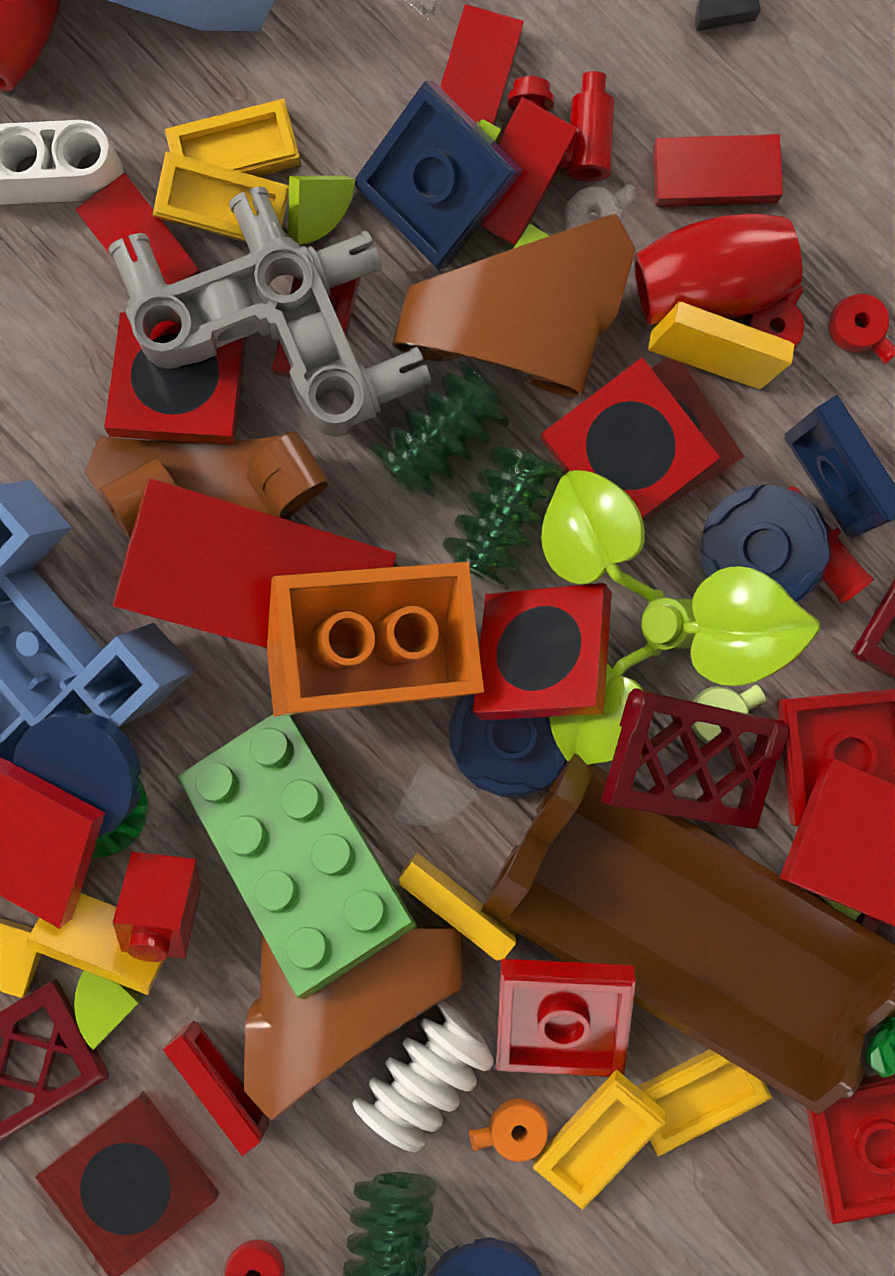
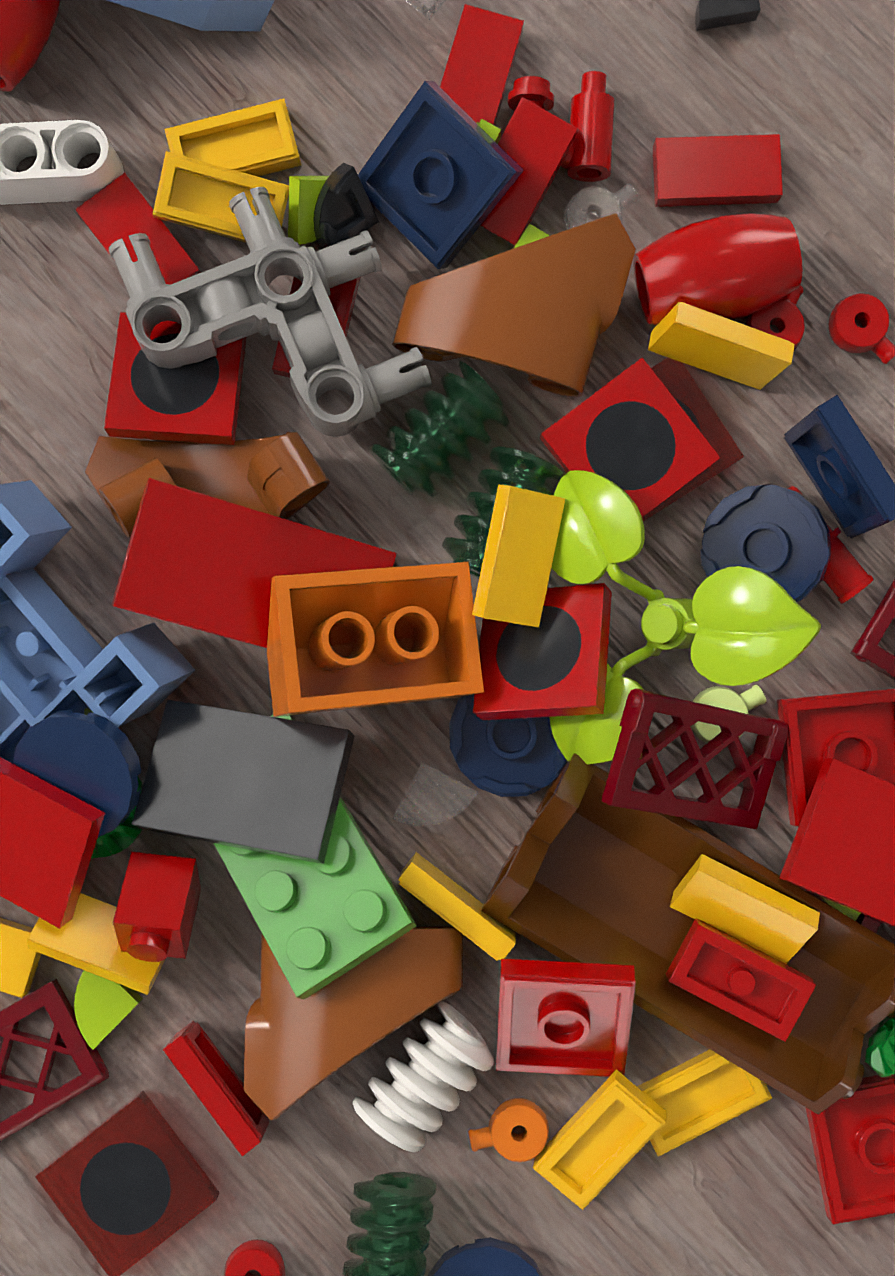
none -> tile [132,699,355,864]
none -> black tile [314,163,379,250]
none -> yellow tile [472,484,566,628]
none -> red plate [666,918,816,1042]
none -> yellow tile [670,854,820,964]

